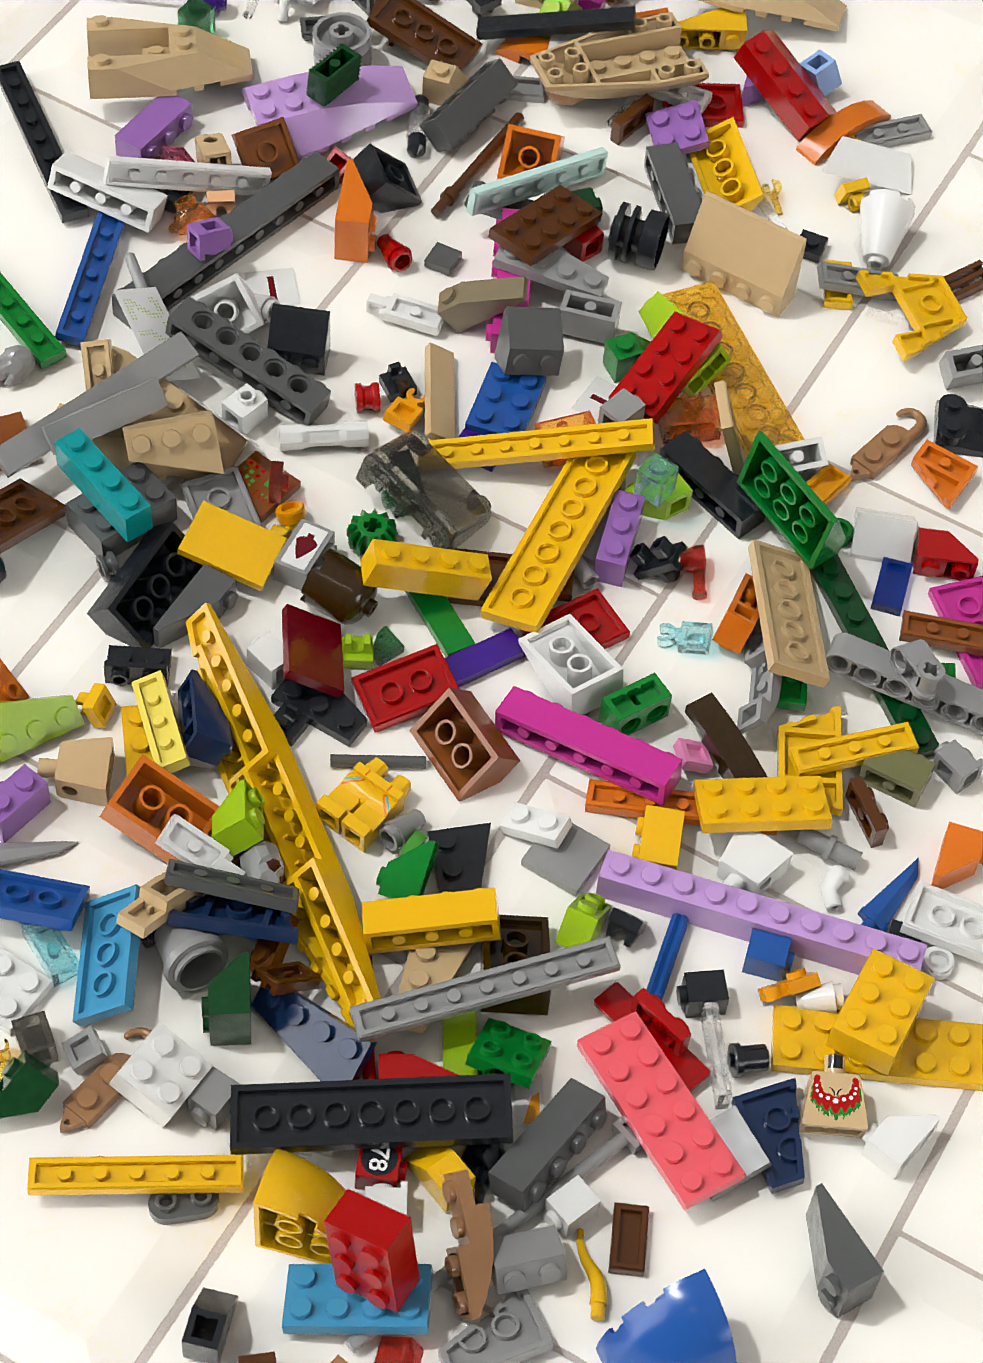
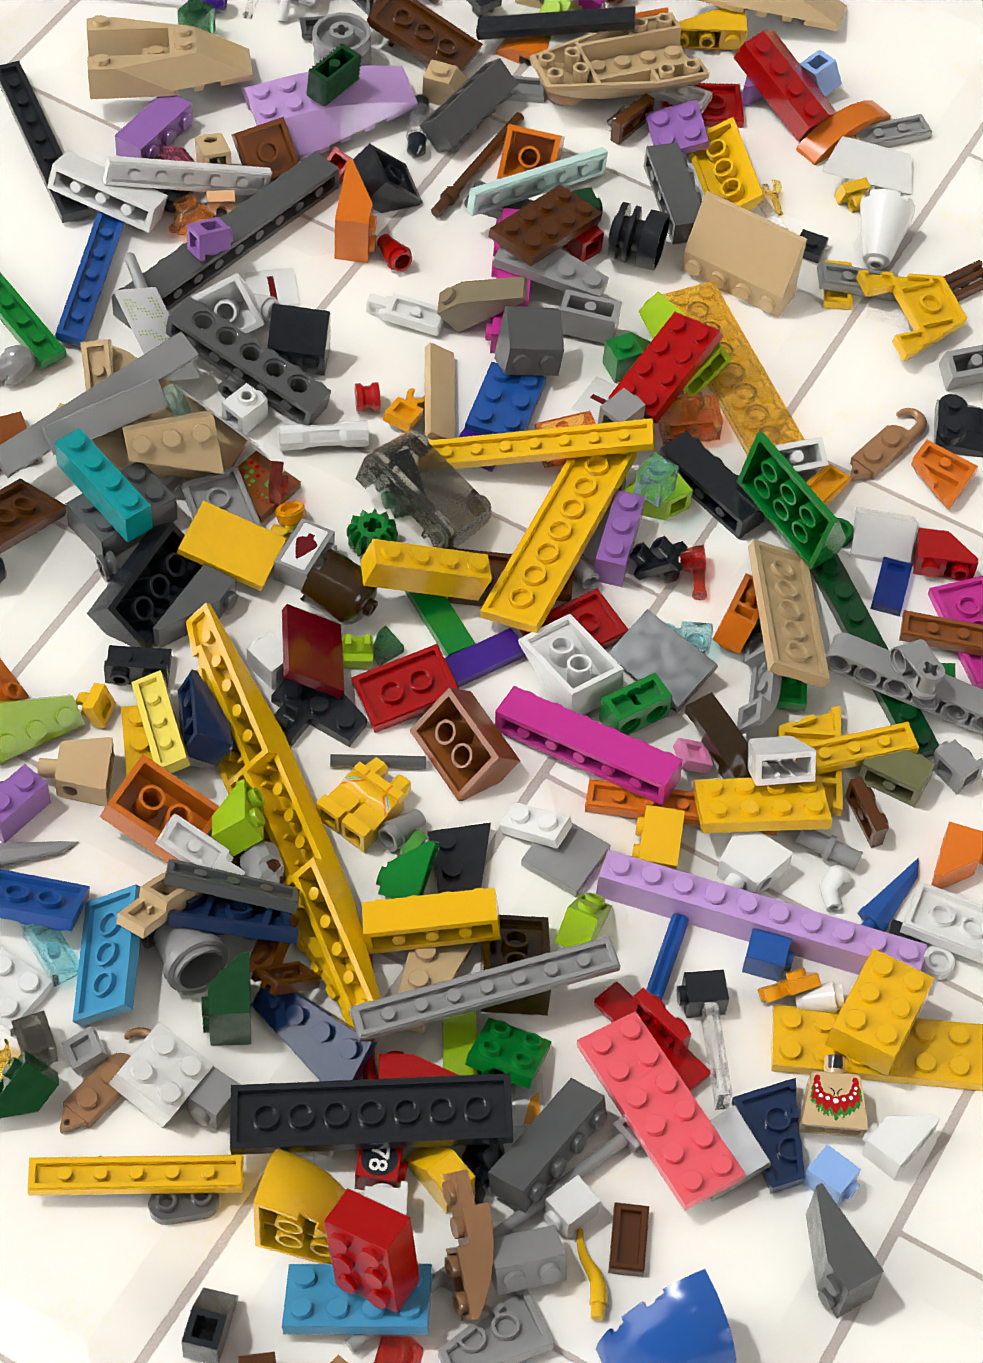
black tile [379,361,417,403] -> none
dark grey tile [424,242,462,276] -> none
black tile [605,907,648,948] -> none
tan tile [714,381,744,475] -> none
black bush [727,1042,770,1077] -> none
none -> clear light blue tile [163,383,192,416]
none -> dark grey bush [218,374,246,399]
none -> tile [608,609,718,713]
none -> white torso [748,736,816,786]
none -> light blue brick [803,1144,861,1205]

